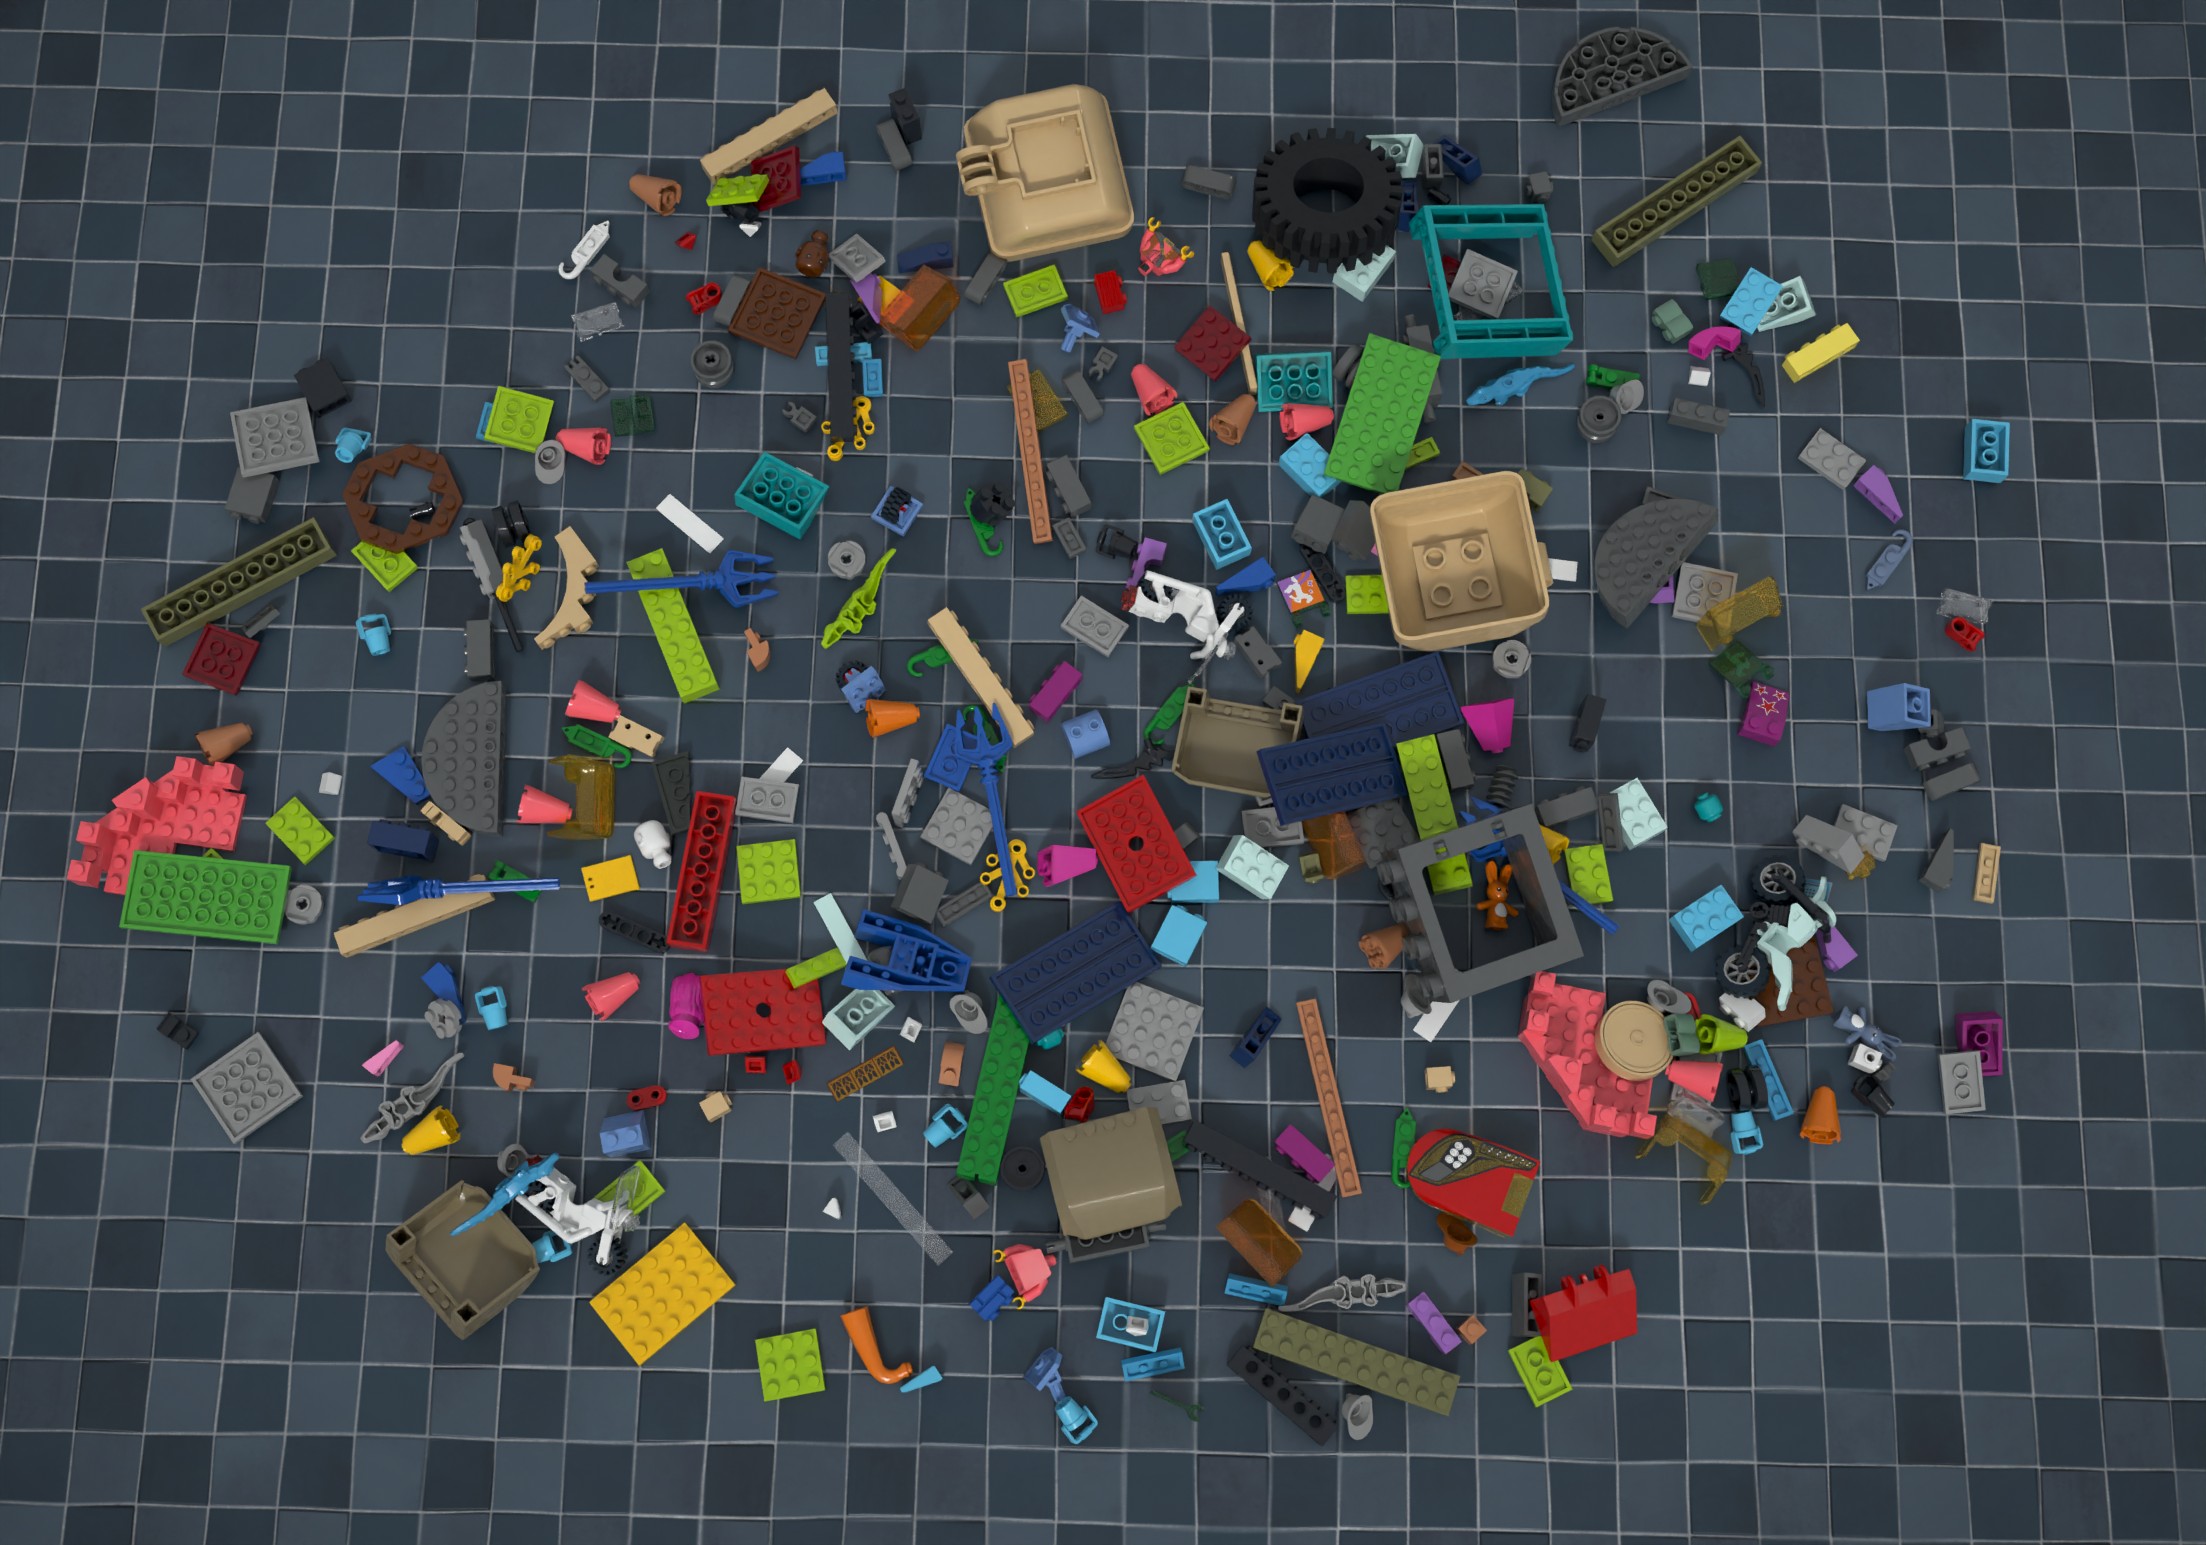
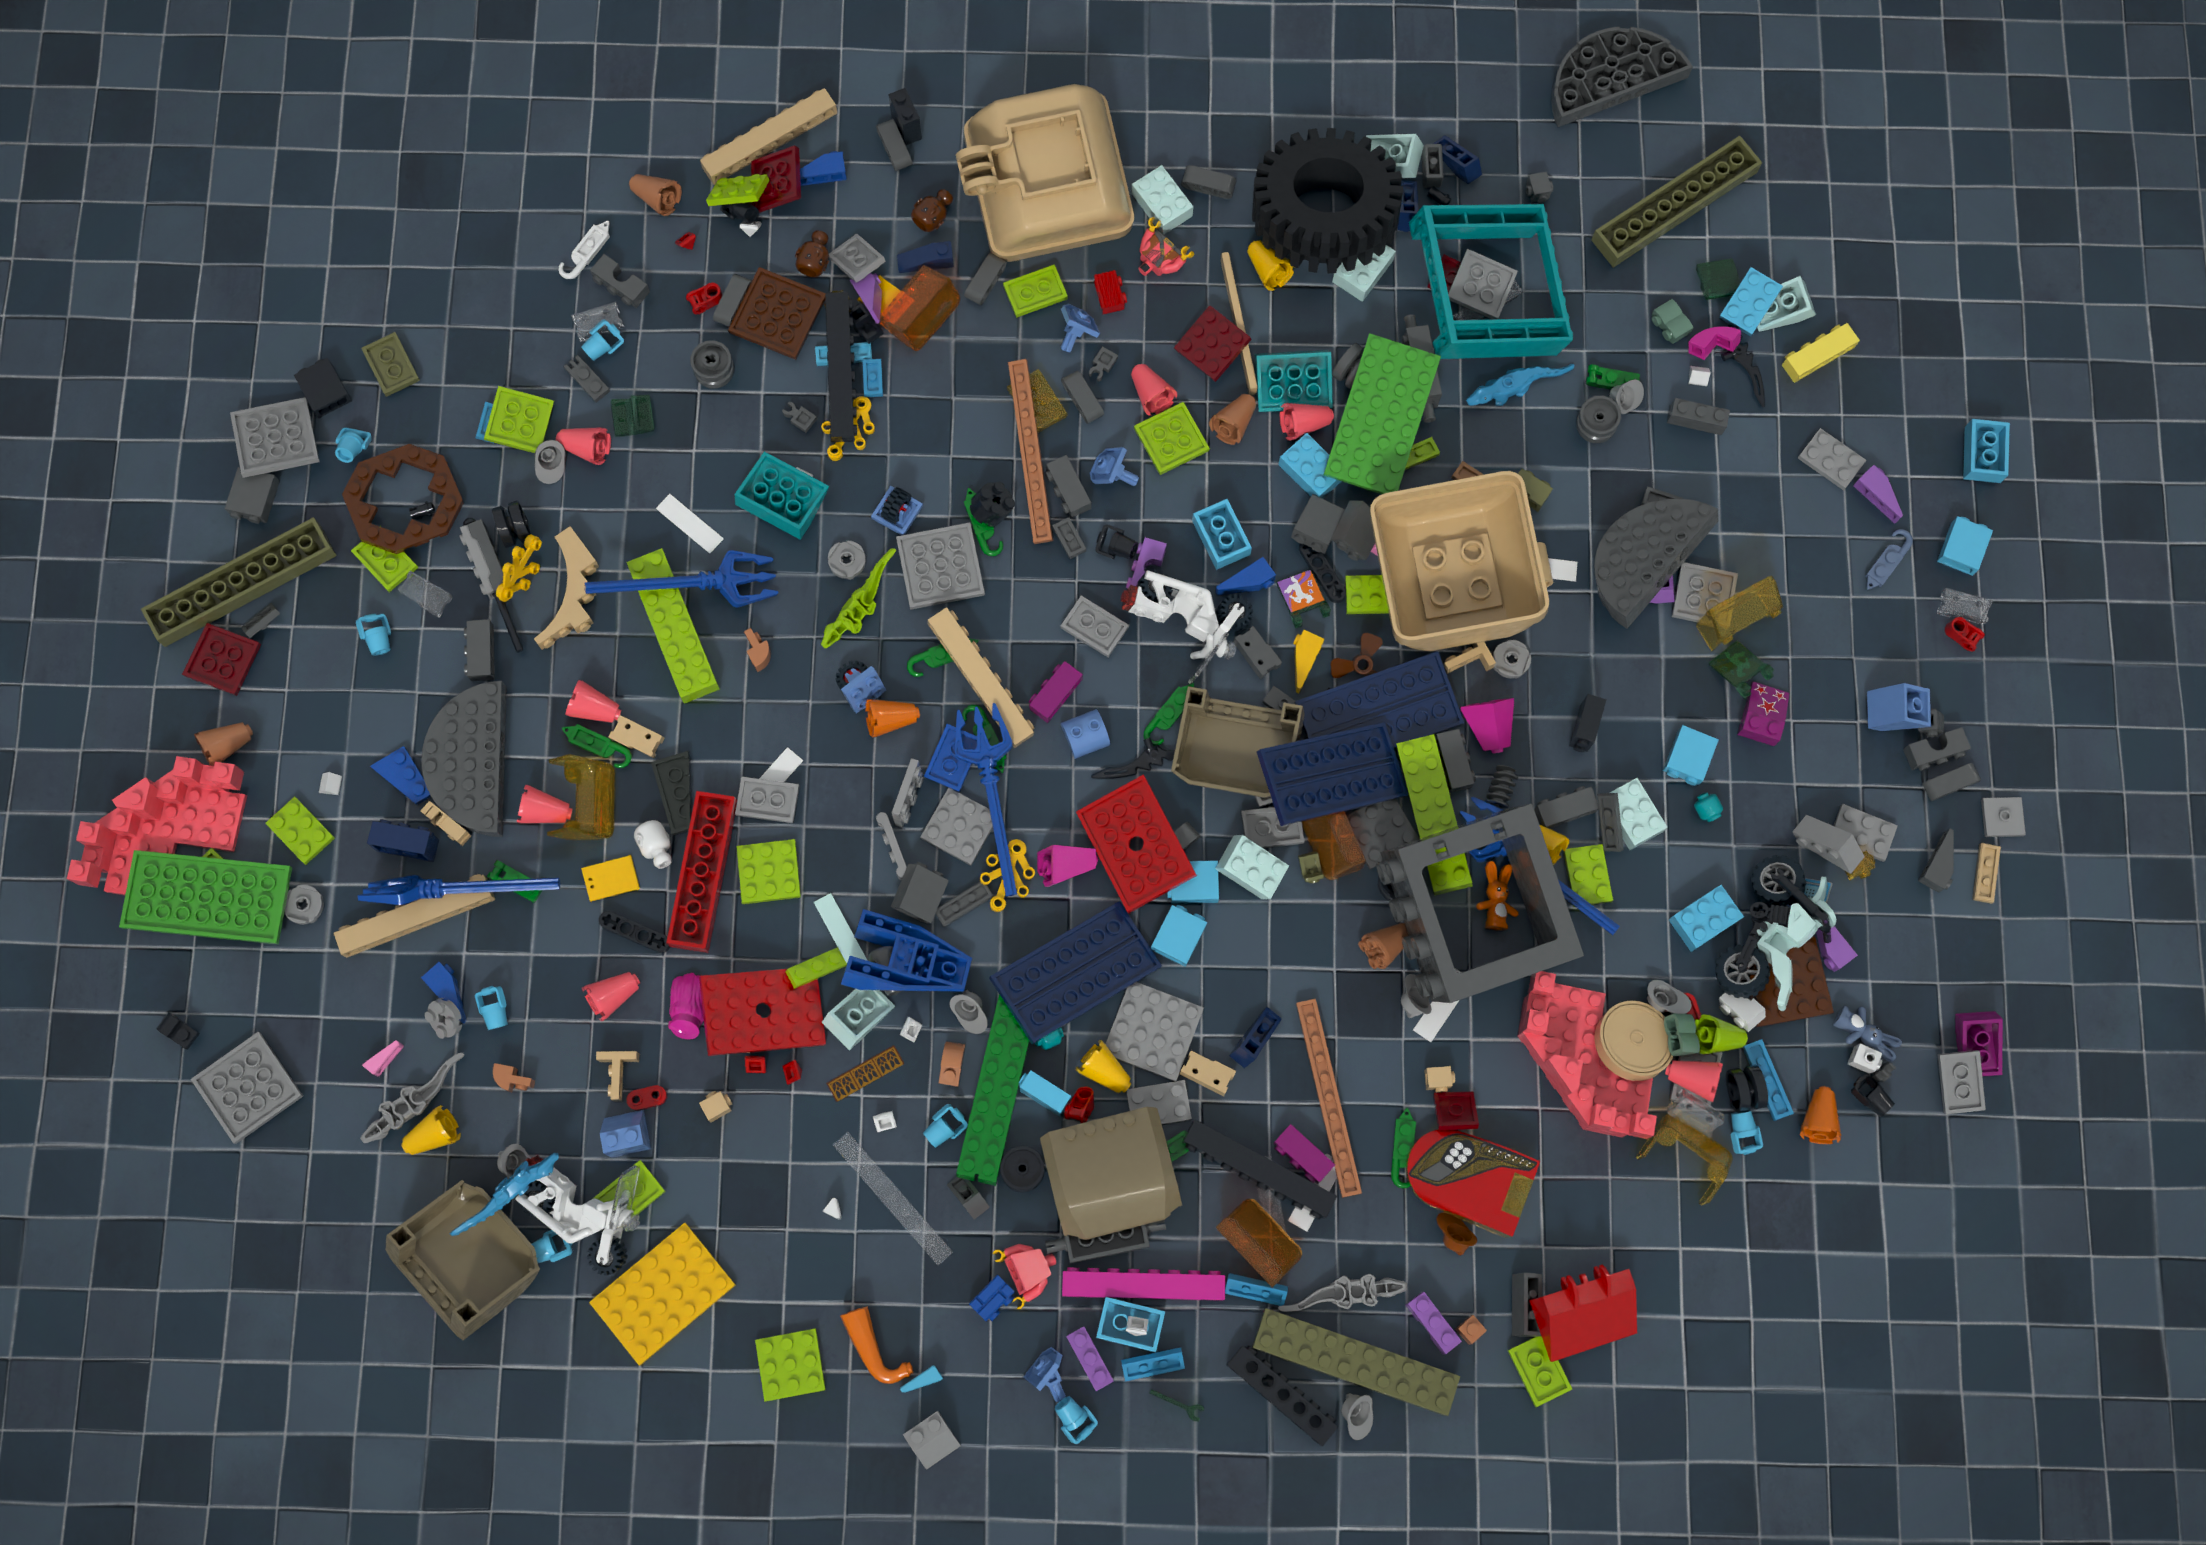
none -> olive plate [361,332,420,397]
none -> clear piece [397,571,453,618]
none -> medium azure piece [581,319,624,361]
none -> tan bracket [596,1051,640,1102]
none -> light grey plate [896,523,985,610]
none -> light grey slope [903,1411,961,1470]
none -> reddish brown piece [911,189,953,232]
none -> dark pink brick [1062,1267,1225,1301]
none -> medium lavender arch [1066,1327,1114,1391]
none -> medium blue piece [1090,447,1139,486]
none -> light aqua brick [1131,165,1193,235]
none -> tan piece [1180,1051,1236,1096]
none -> reddish brown piece [1330,633,1383,678]
none -> dark red plate [1433,1091,1479,1130]
none -> tan bracket [1443,642,1496,674]
none -> medium azure brick [1663,725,1719,786]
none -> medium azure brick [1937,516,1993,576]
none -> light grey plate [1981,797,2026,837]

